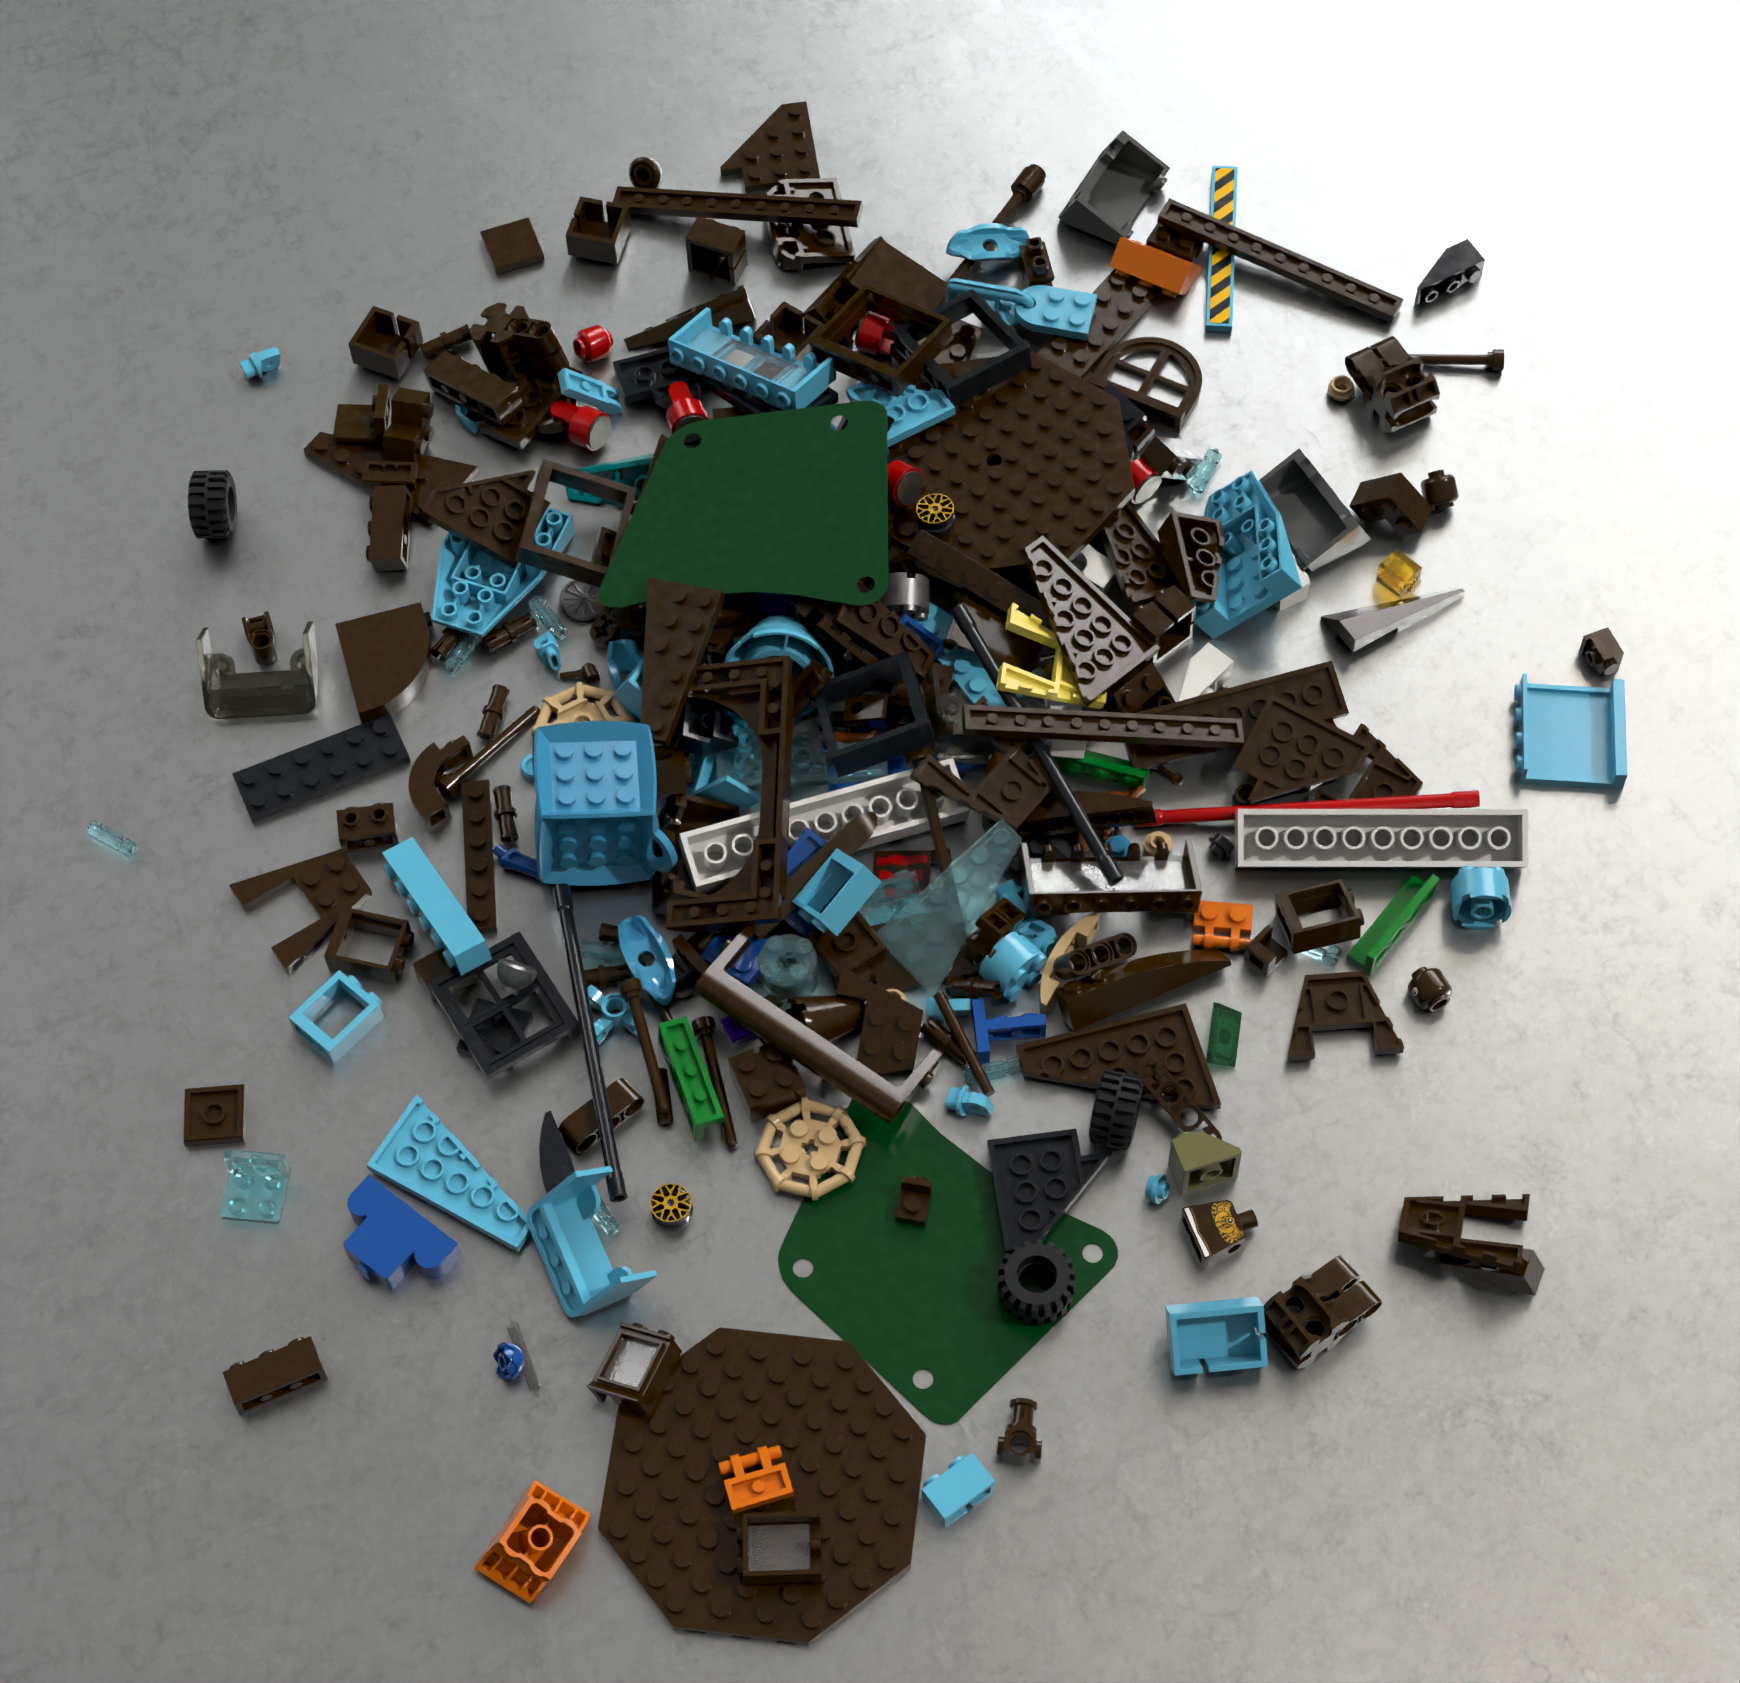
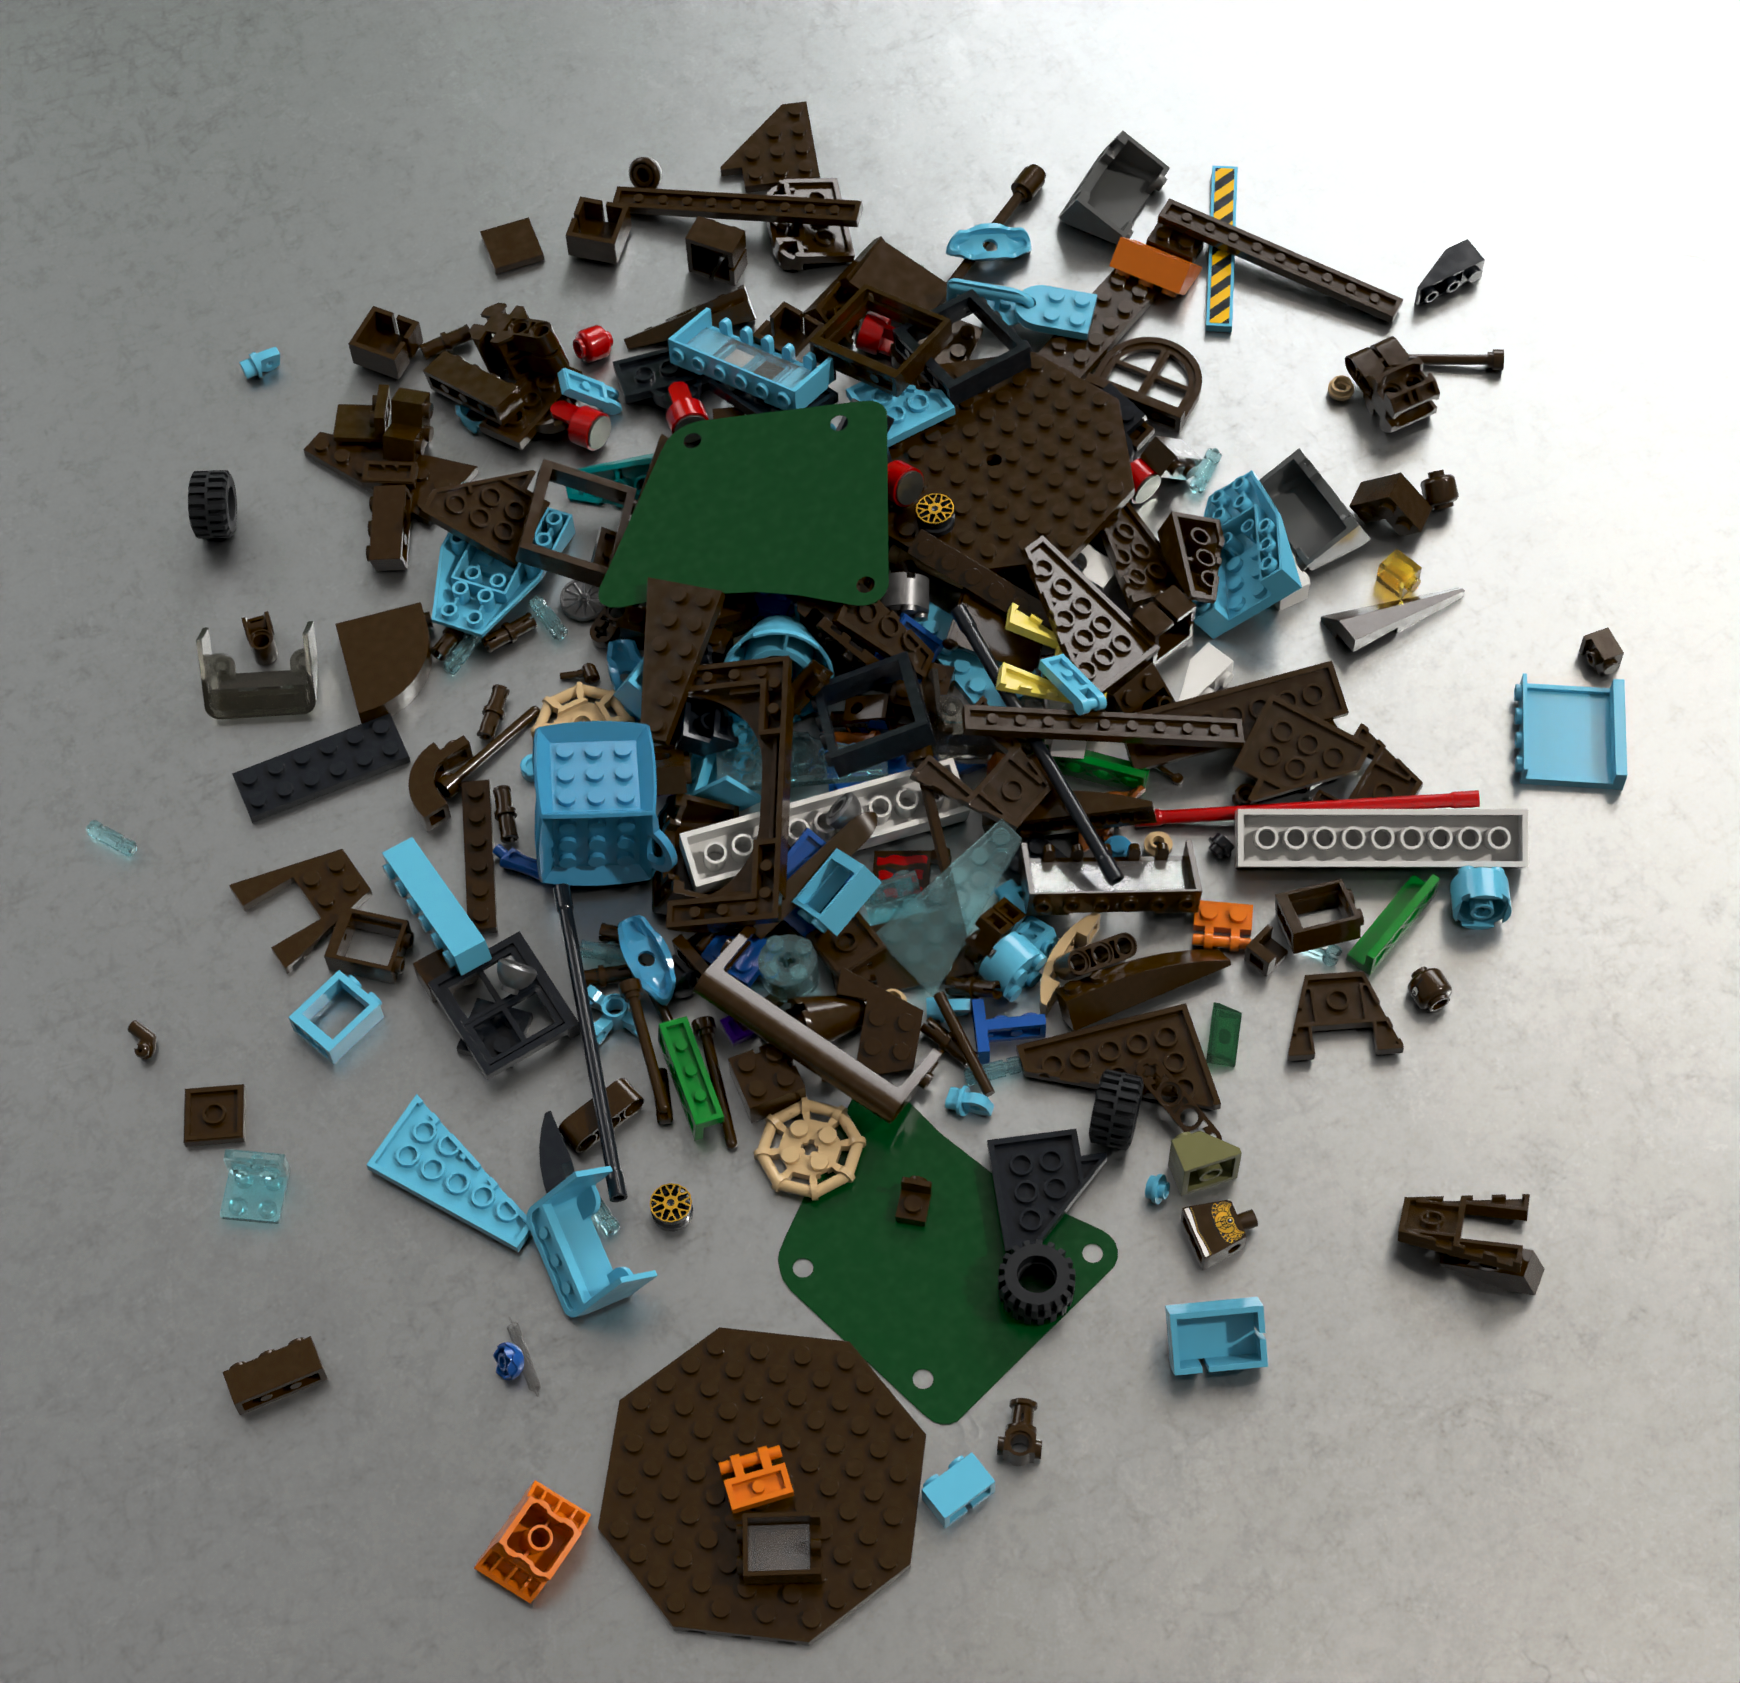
dark brown brick [336,802,400,853] -> none
blue brick [343,1175,462,1290] -> none
medium azure piece [534,631,562,671] -> none
dark brown window [587,1322,682,1416] -> none
dark brown hips [1018,237,1055,289] -> none
dark brown connector [1264,1255,1382,1369] -> none
none -> dark brown arm [128,1020,157,1059]
none -> flat silver brick [826,792,861,829]
none -> medium azure plate [1038,654,1107,715]

